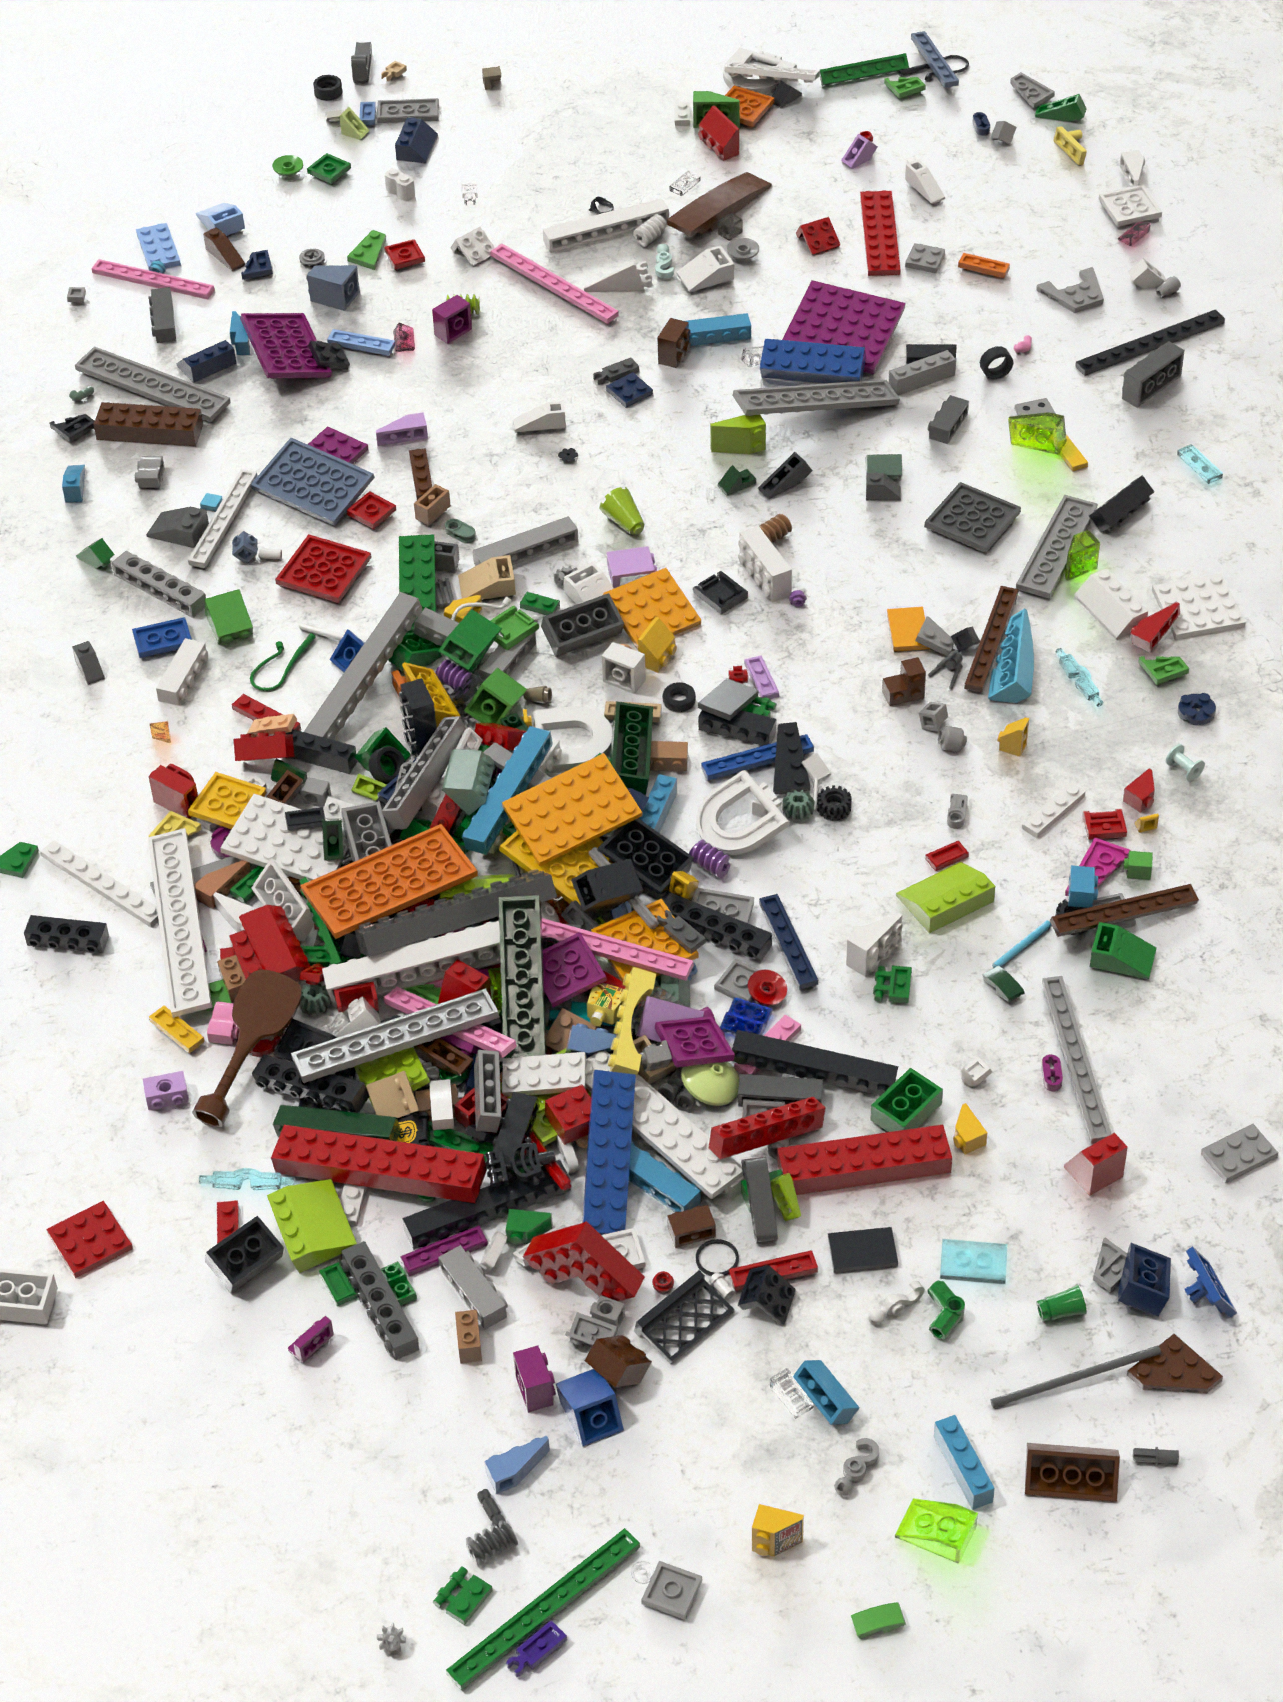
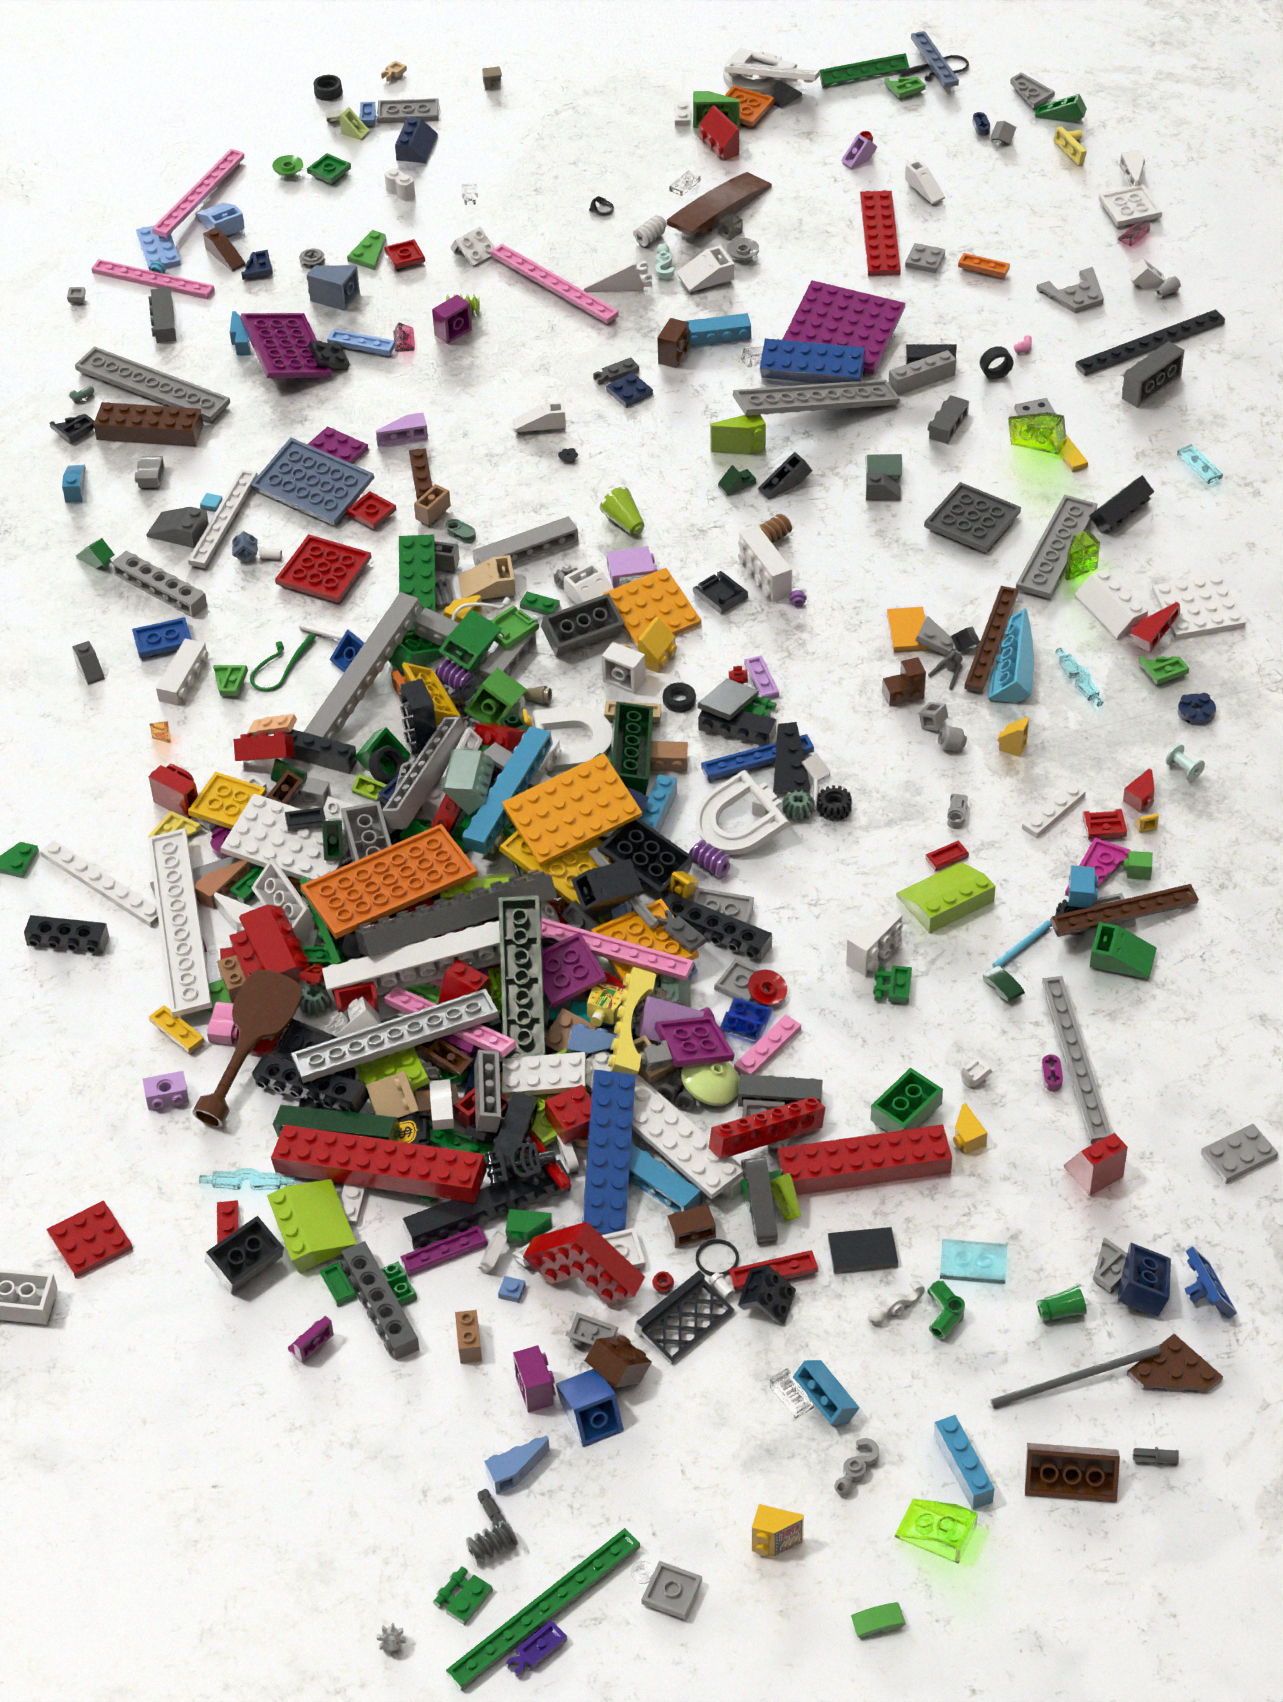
dark blue slope [176,340,237,383] -> none
bright green slope [205,589,253,644] -> none
red plate [231,694,301,731] -> none
dark grey beam [351,42,372,82] -> none
light grey brick [438,1245,508,1330] -> none
white brick [543,198,669,253] -> none
light grey brick [590,1295,625,1327] -> none
black brick [732,1030,899,1096] -> none
dark blue plate [759,894,818,990] -> none
red bracket [796,217,840,255] -> none
none -> bright pink plate [152,149,245,238]
none -> bright green wing [213,665,248,696]
none -> medium blue plate [498,1276,526,1303]

